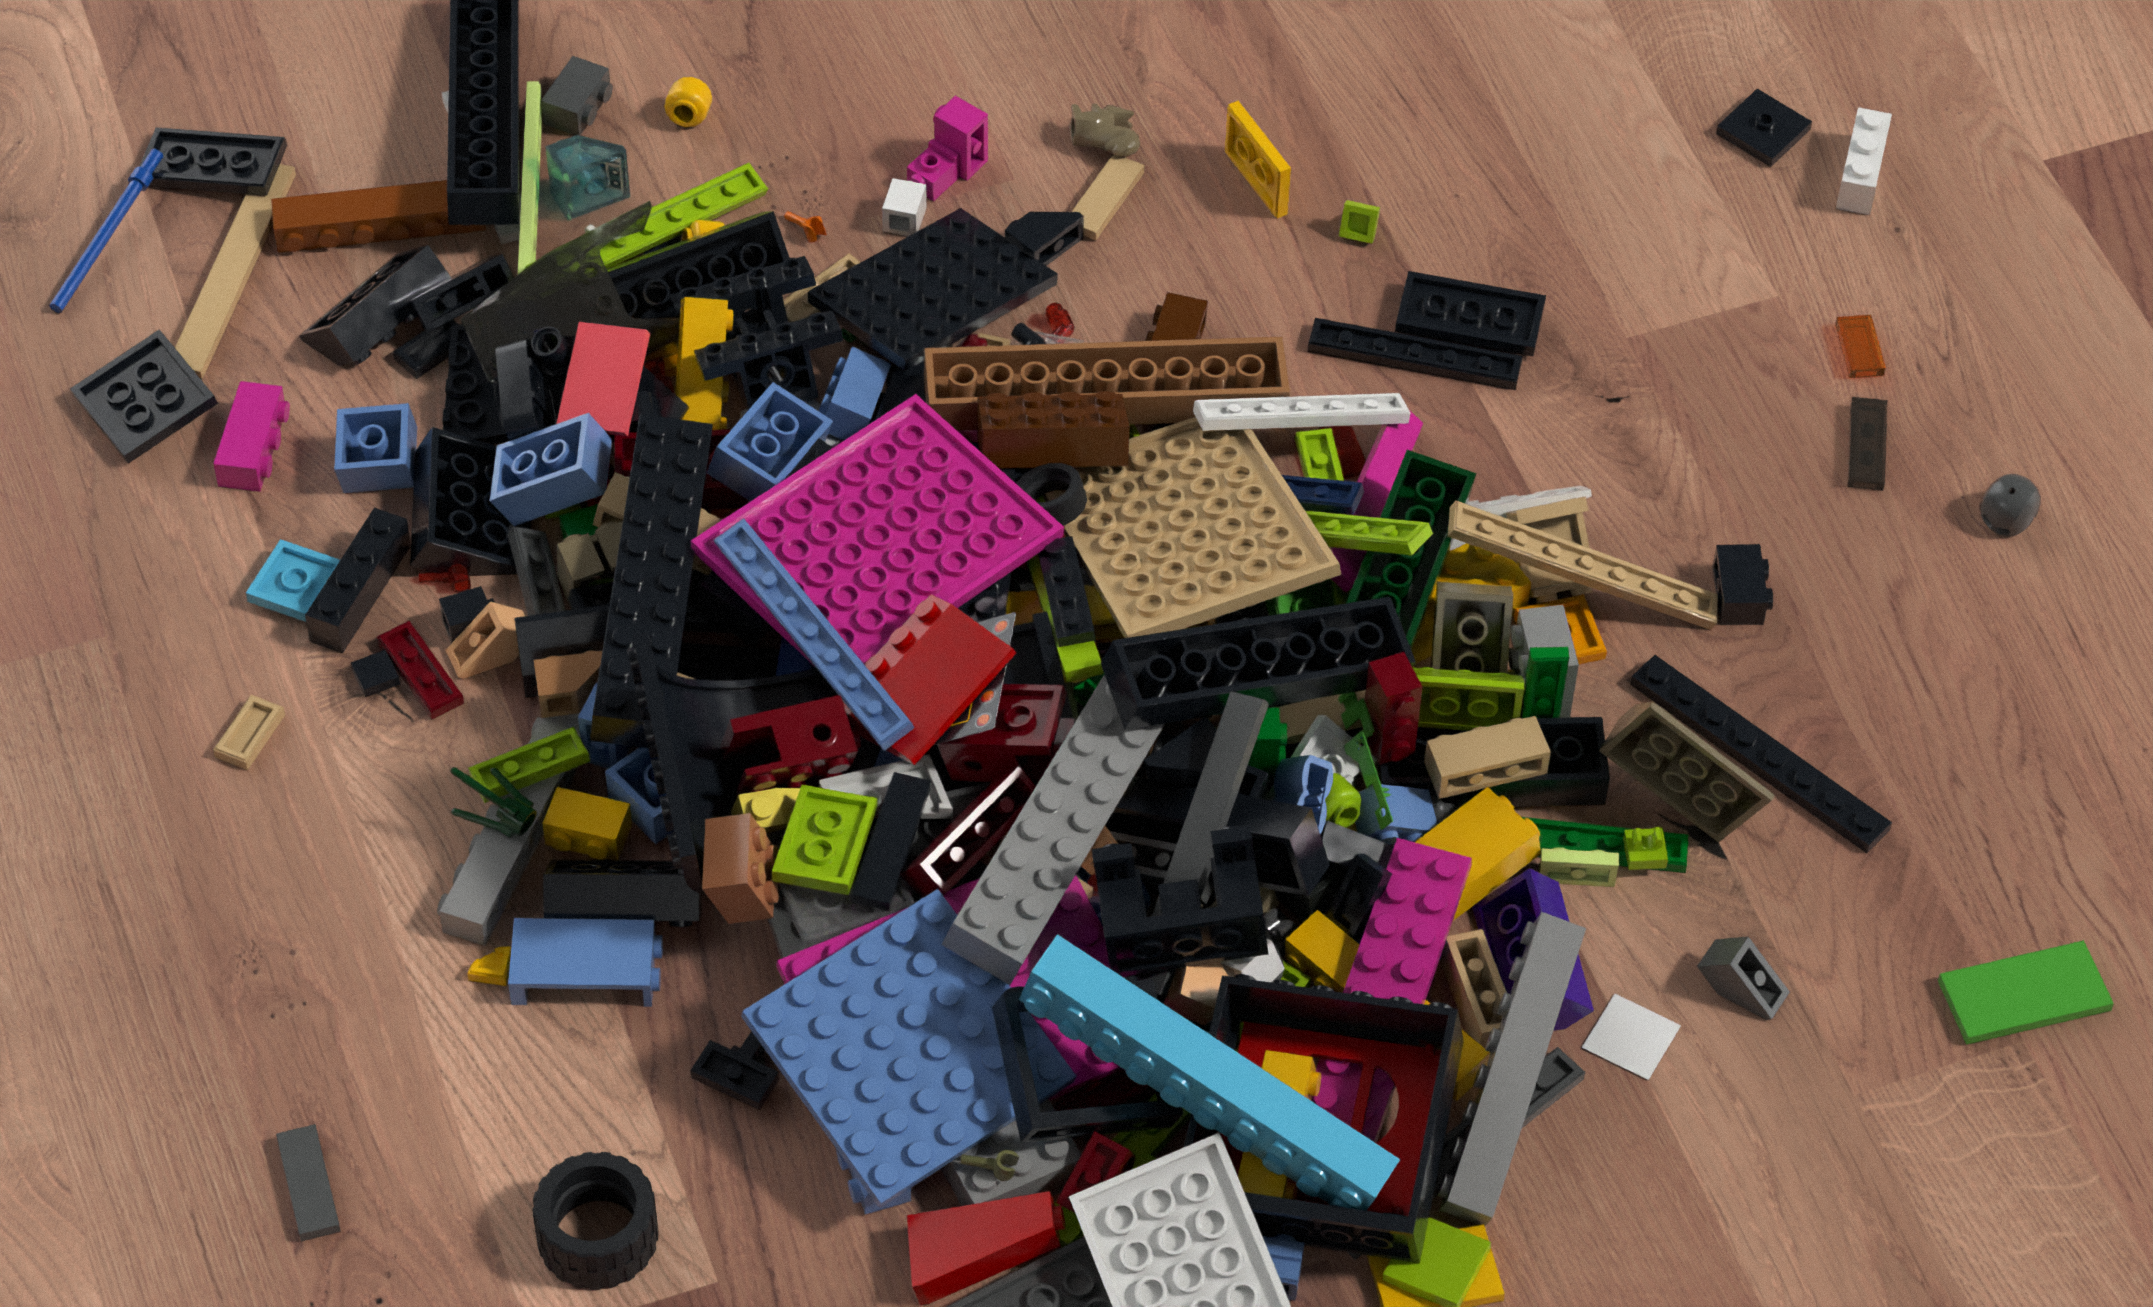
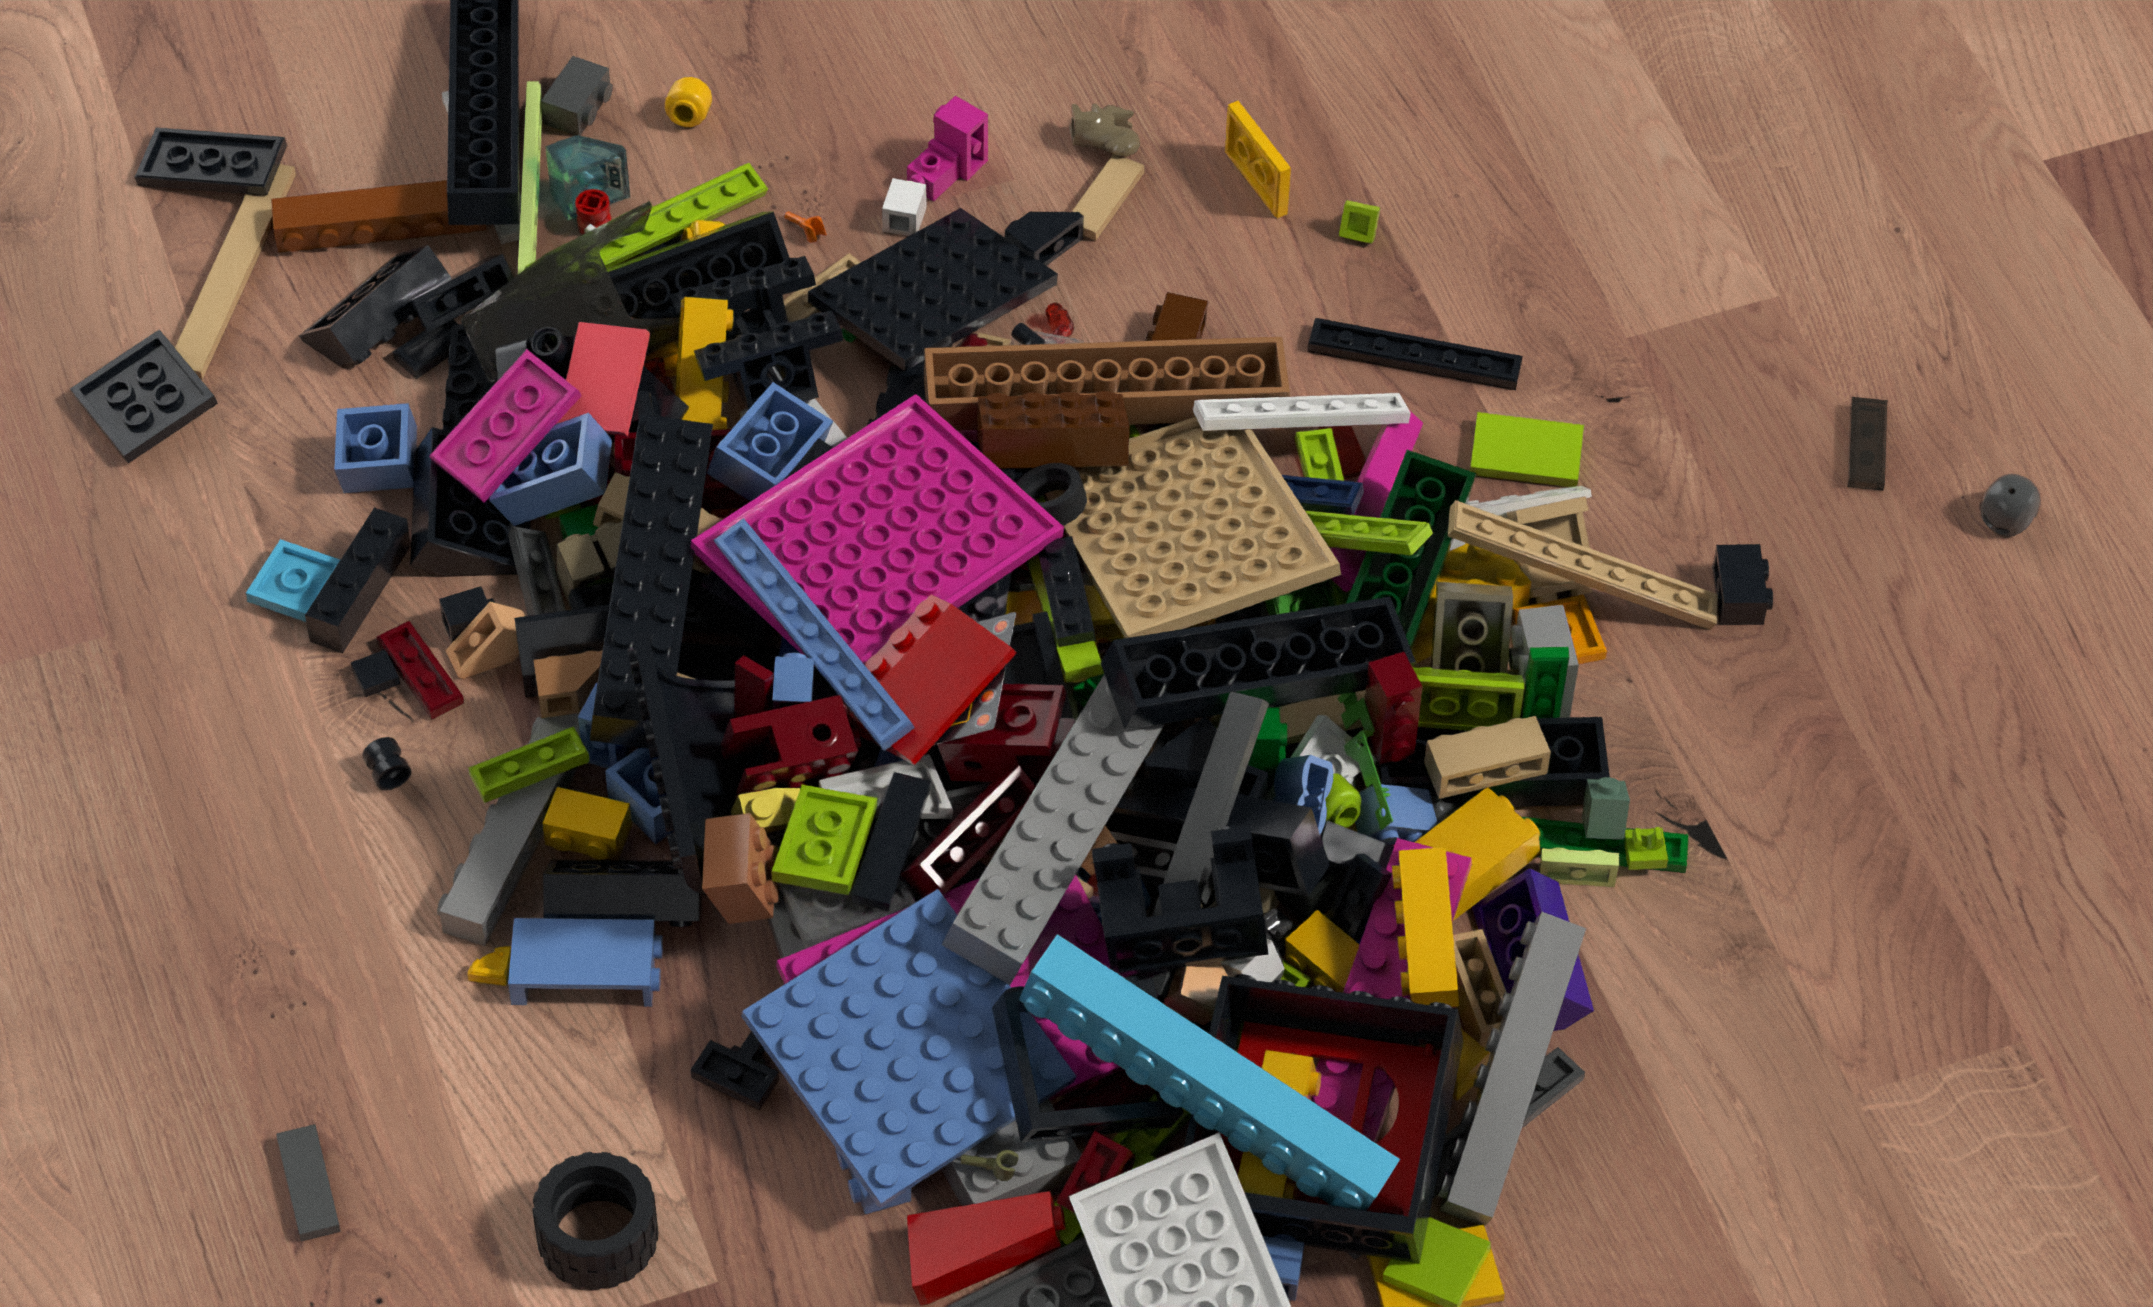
blue bar [49,149,163,313] -> none
dark pink brick [213,381,290,492] -> none
tan tile [213,695,285,770] -> none
clear red hand [419,564,471,593] -> none
dark green plant [450,767,537,838] -> none
medium blue brick [818,346,891,440] -> none
black plate [1395,271,1546,357] -> none
white sticker [1582,994,1681,1080] -> none
dark tan slope [1599,701,1775,843] -> none
black plate [1630,655,1892,853] -> none
dark grey slope [1697,937,1790,1020] -> none
black plate [1716,88,1812,167] -> none
clear orange tile [1835,314,1886,378] -> none
white brick [1836,107,1892,215] -> none
bright green tile [1938,940,2114,1045] -> none
none -> black wheel [362,737,412,790]
none -> dark pink tile [429,349,582,503]
none -> red wheel [575,189,611,236]
none -> dark red tile [734,656,774,718]
none -> medium blue brick [772,653,814,710]
none -> yellow brick [1392,847,1459,1007]
none -> lime tile [1470,412,1584,487]
none -> sand green brick [1581,777,1630,840]

